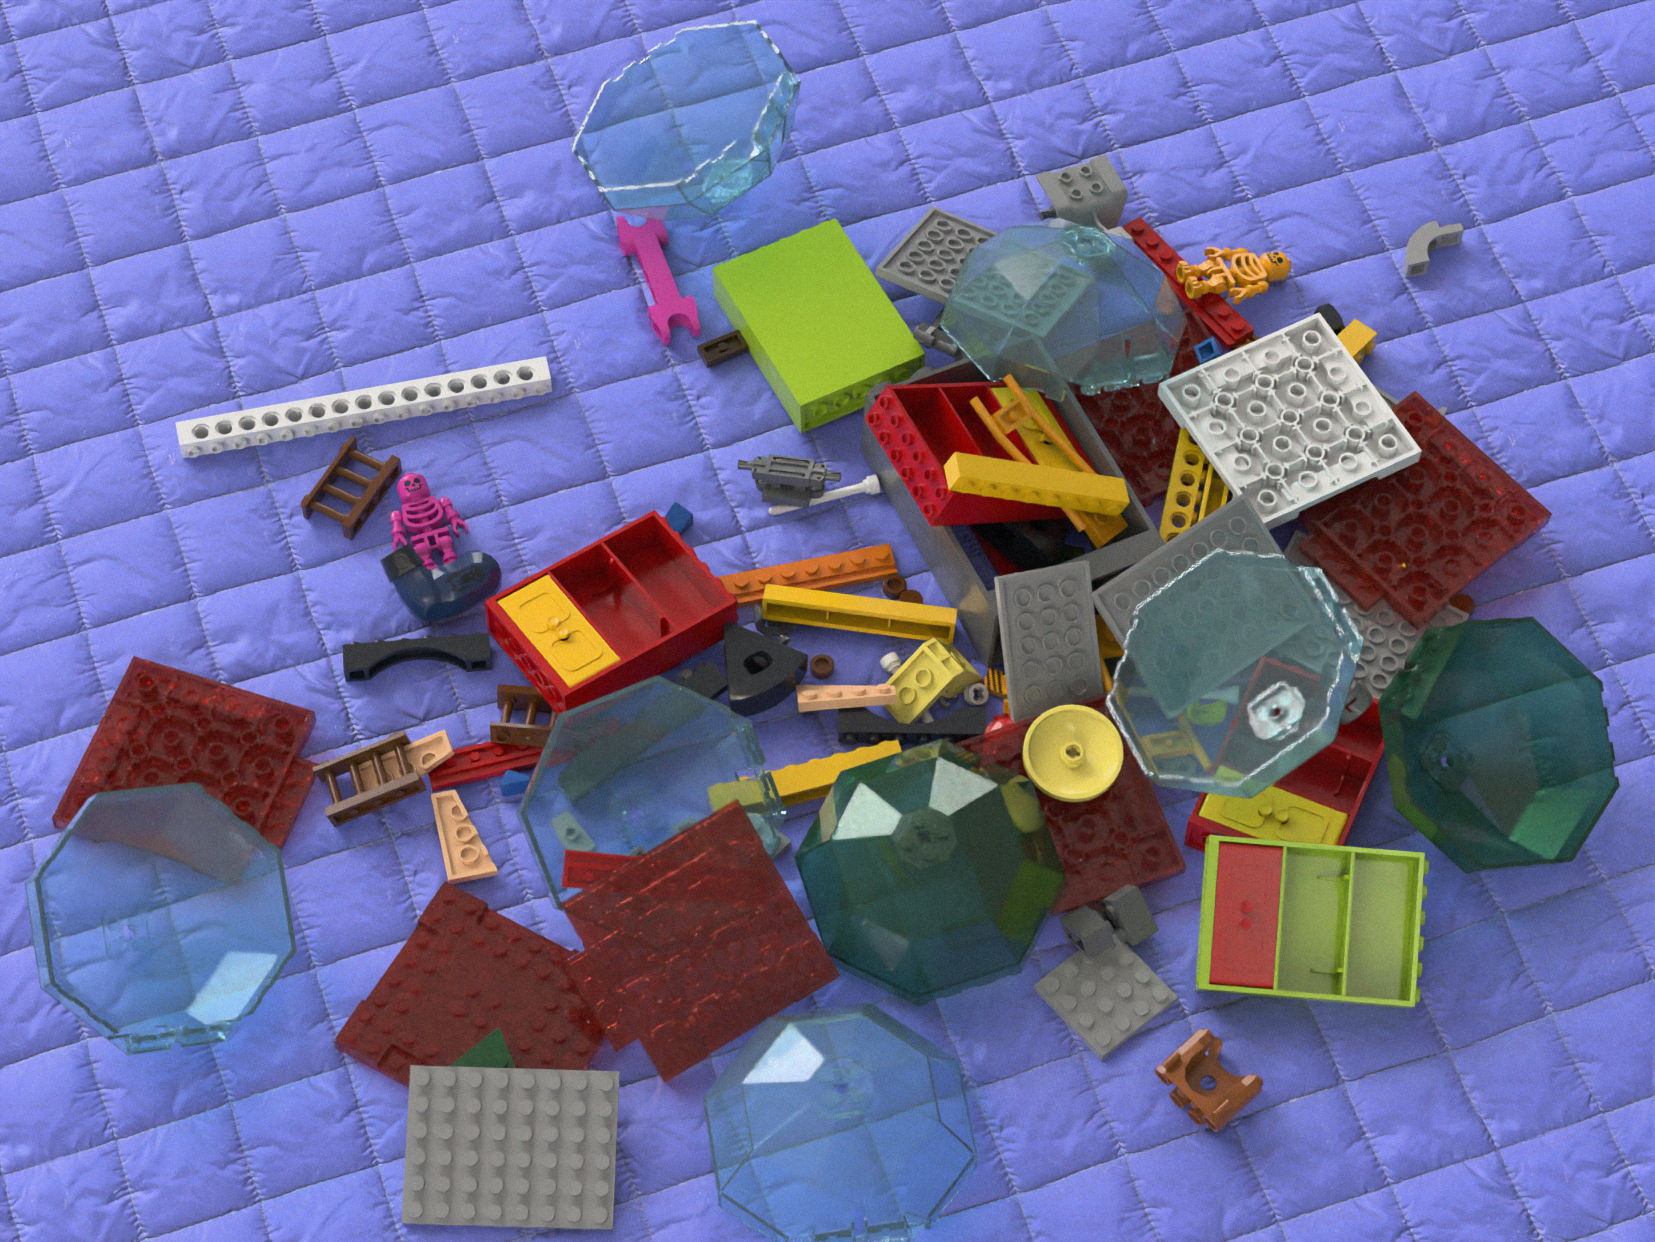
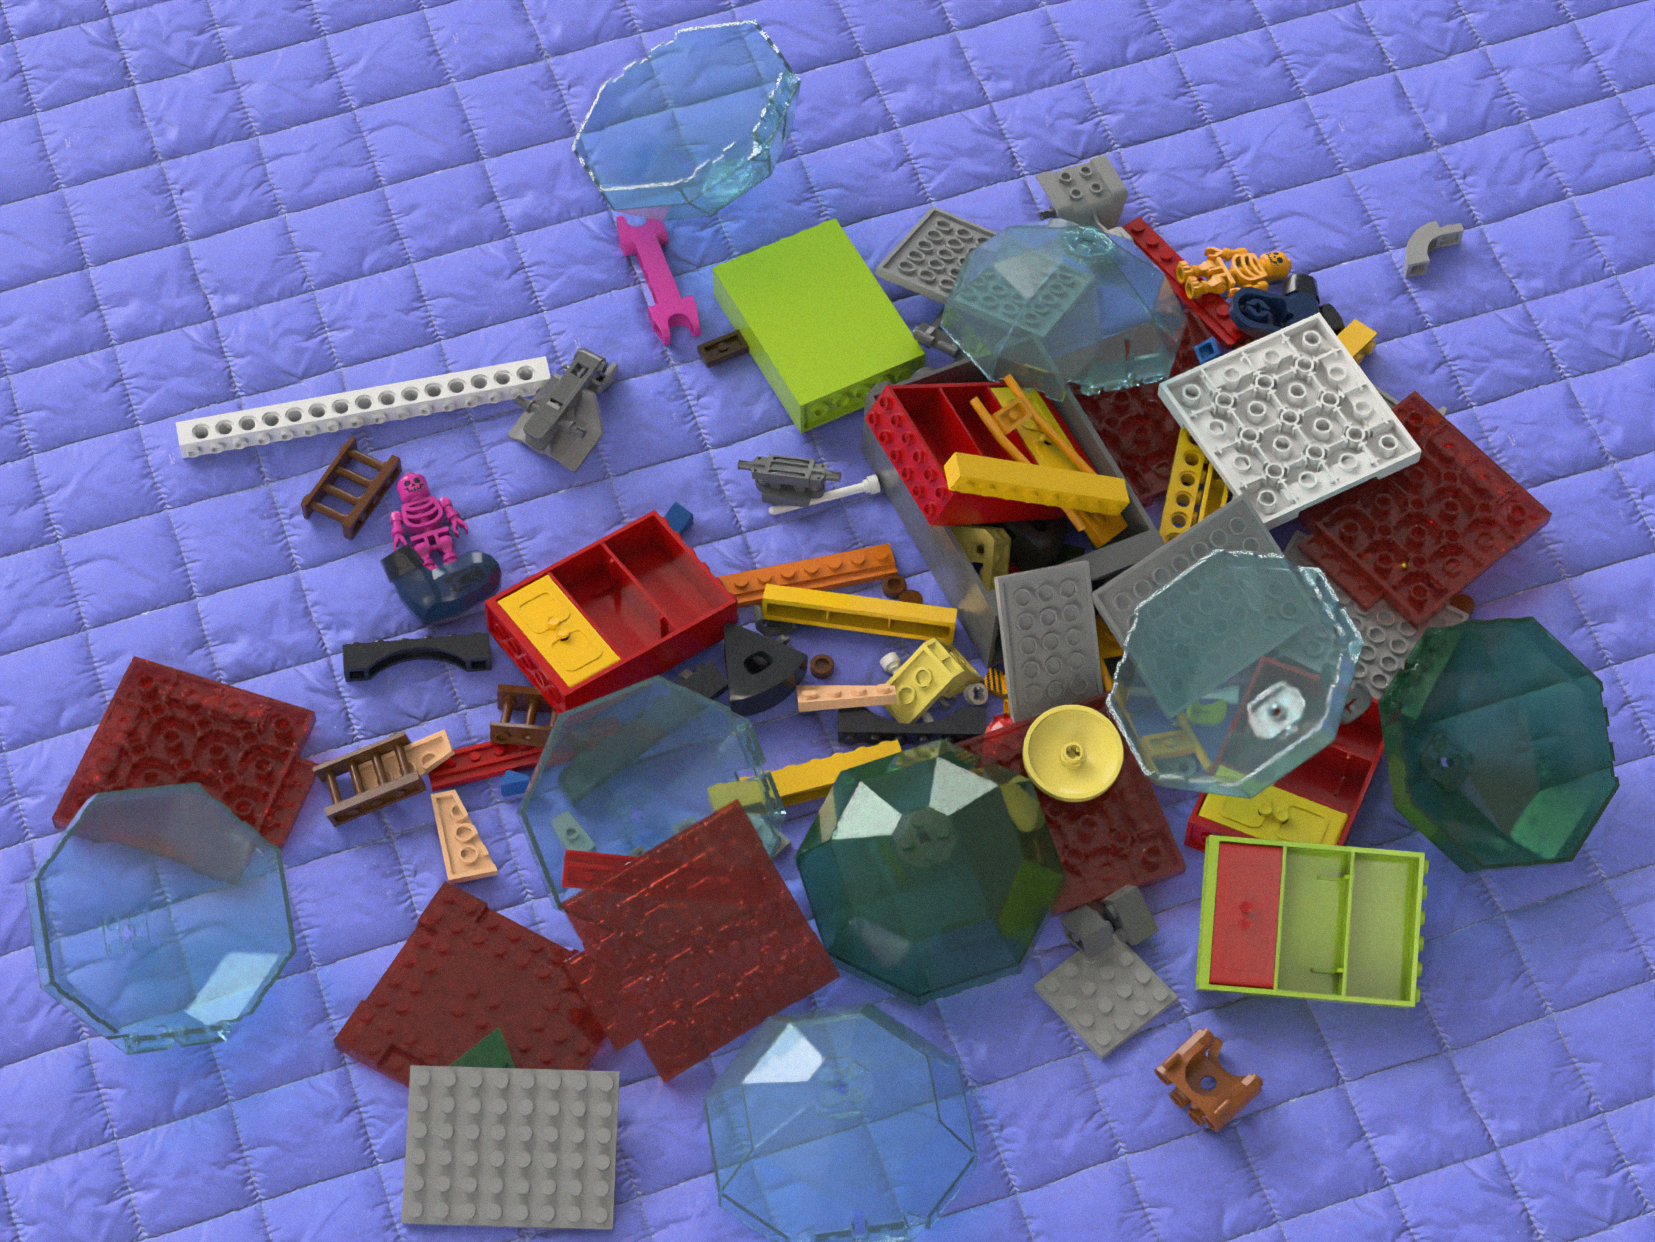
none -> piece [507,348,618,473]
none -> light yellow bracket [950,524,1011,591]
none -> dark blue piece [1228,274,1320,340]

